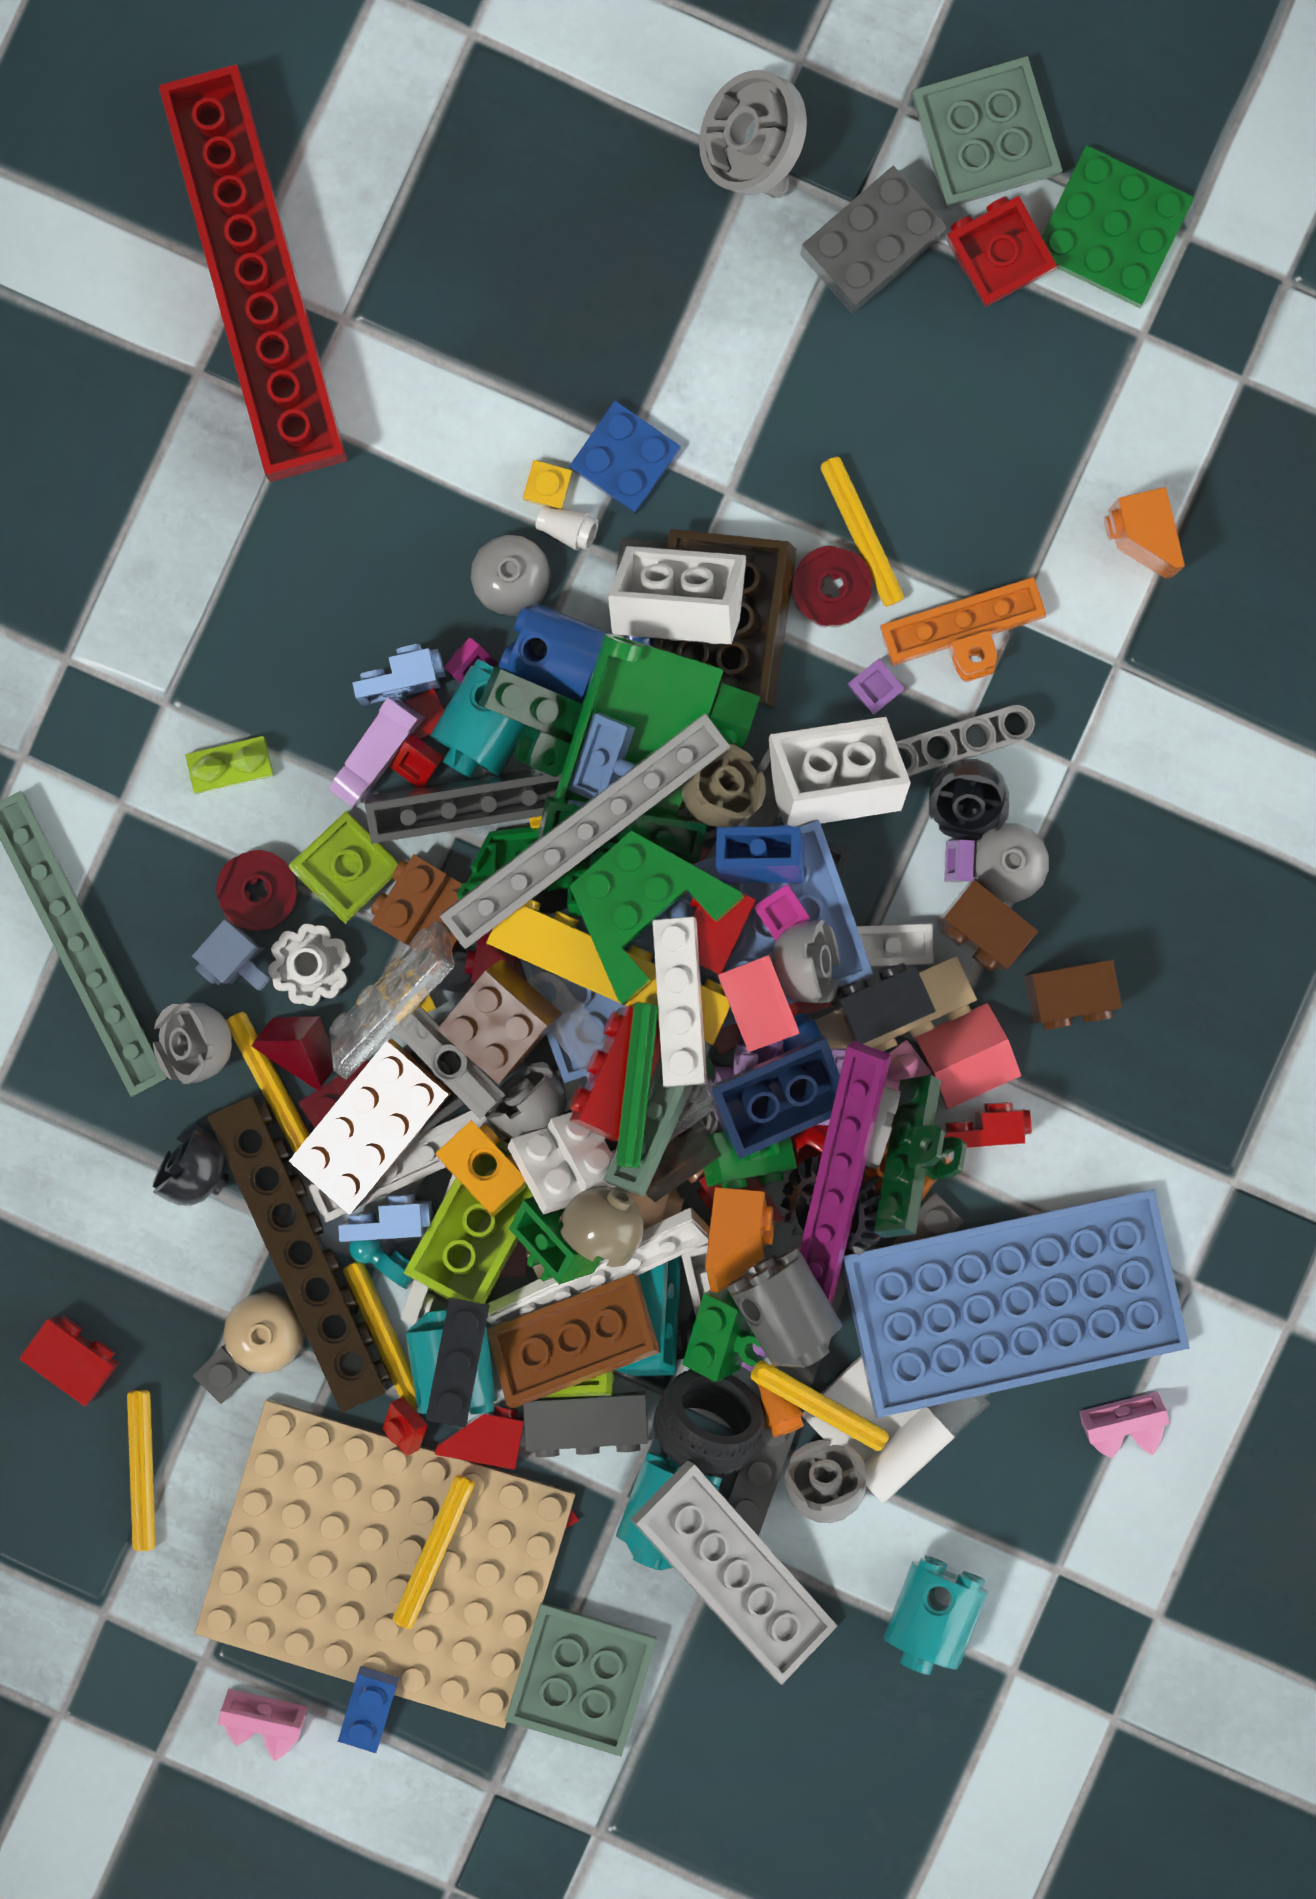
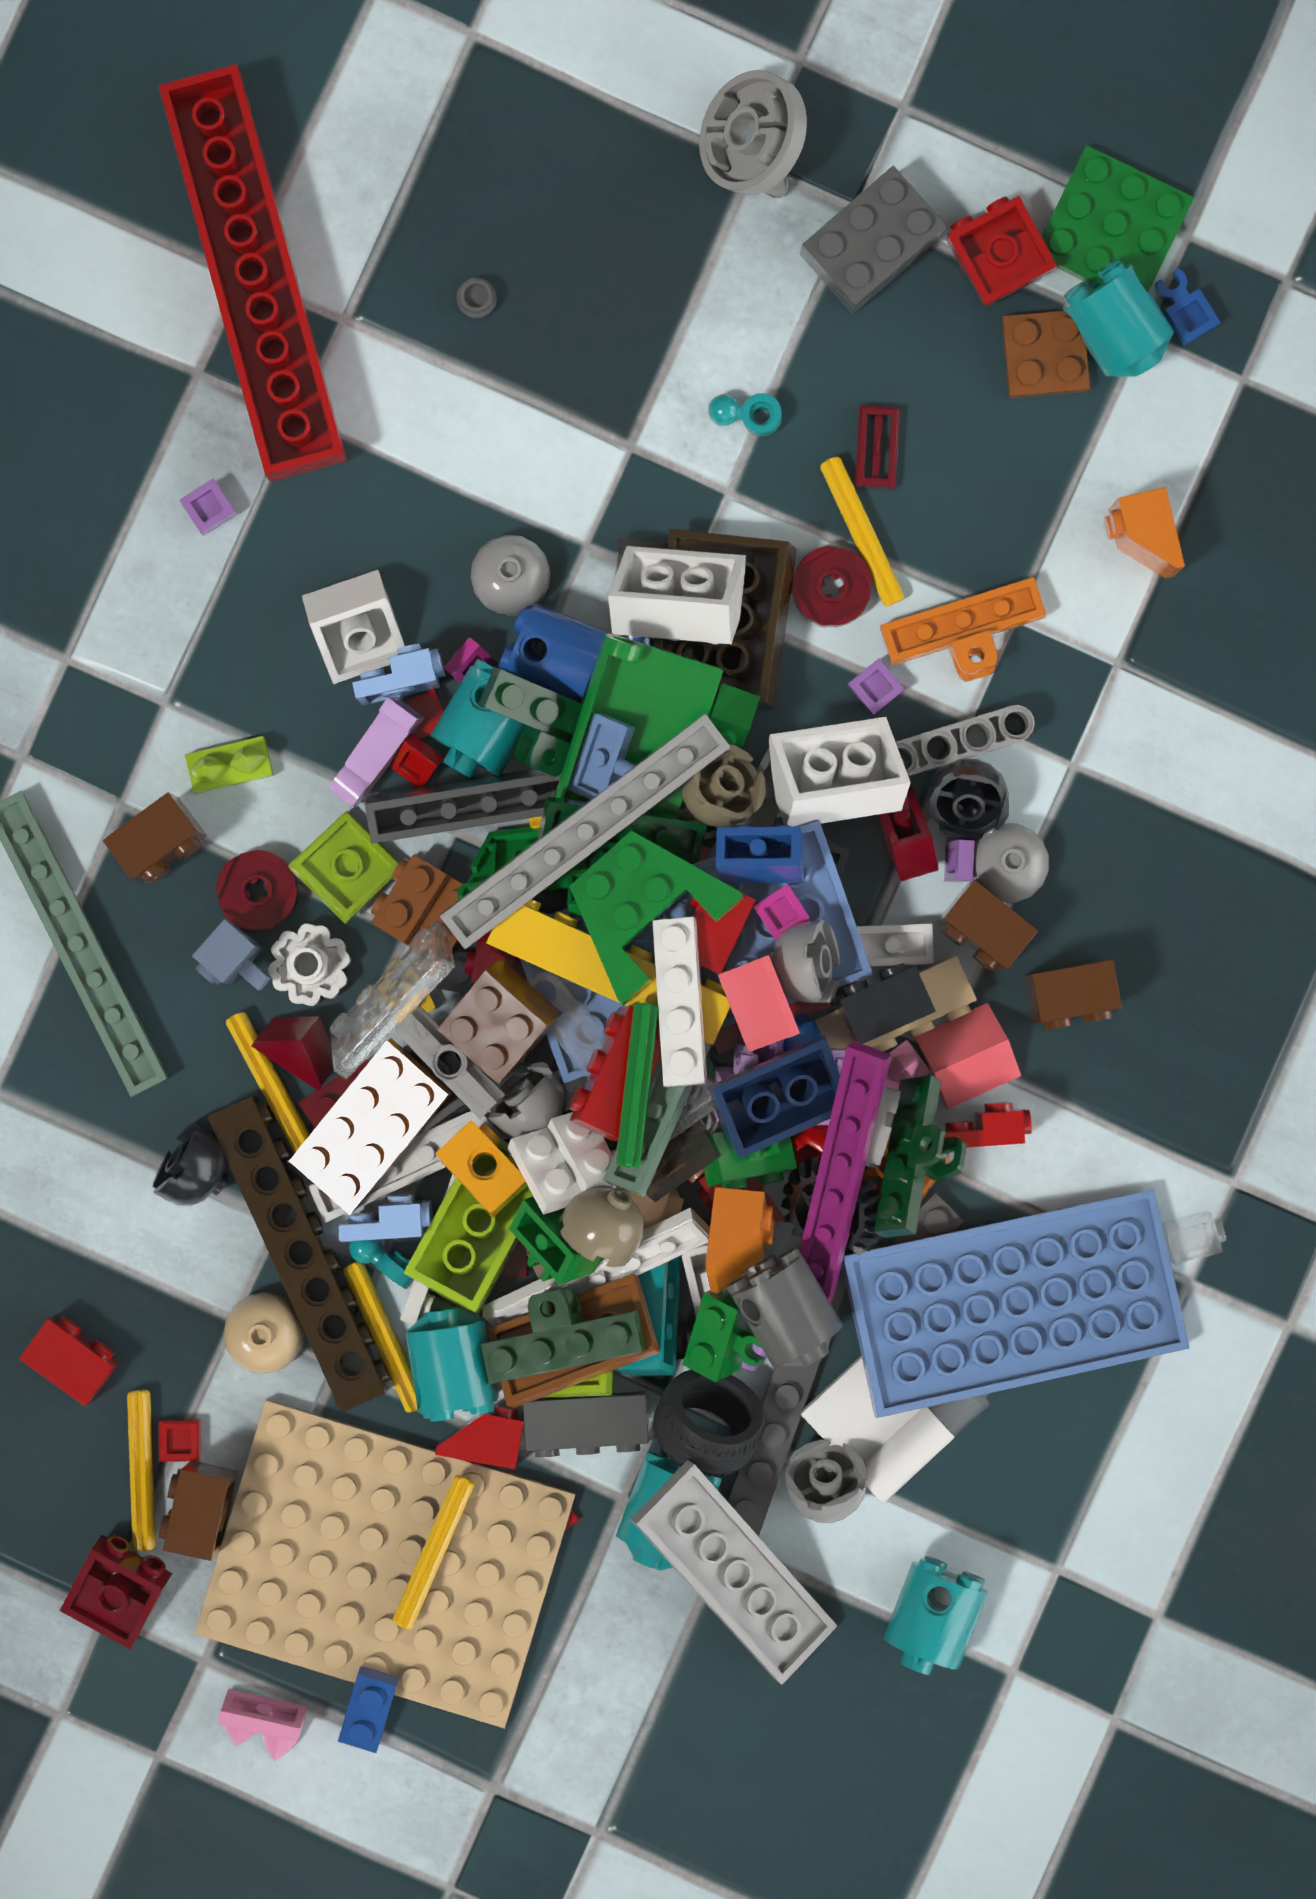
light grey cylinder [153,1002,232,1084] -> none
dark grey plate [193,1346,251,1404] -> none
red plate [382,1397,428,1456] -> none
black plate [425,1297,490,1428] -> none
sand green plate [505,1602,657,1757] -> none
yellow plate [523,460,572,510] -> none
white cone [536,506,598,551] -> none
blue plate [569,401,681,514] -> none
yellow axle [750,1361,889,1451] -> none
orange cone [758,1384,804,1438] -> none
sand green plate [911,56,1062,208] -> none
bright pink tile [1079,1391,1169,1458] -> none
none -> dark red plate [59,1534,173,1650]
none -> reddish brown brick [102,792,207,884]
none -> red tile [159,1419,201,1462]
none -> reddish brown brick [159,1462,238,1561]
none -> medium lavender plate [180,478,236,536]
none -> white slope [302,570,405,684]
none -> dark grey plate [456,278,497,319]
none -> dark green plate [480,1286,647,1384]
none -> teal plate [708,393,782,436]
none -> dark red tile [854,405,900,490]
none -> dark red slope [878,784,939,882]
none -> dark orange plate [1001,311,1090,399]
none -> teal cylinder [1062,259,1174,377]
none -> blue plate [1155,268,1221,346]
none -> clear brick [1162,1211,1226,1265]

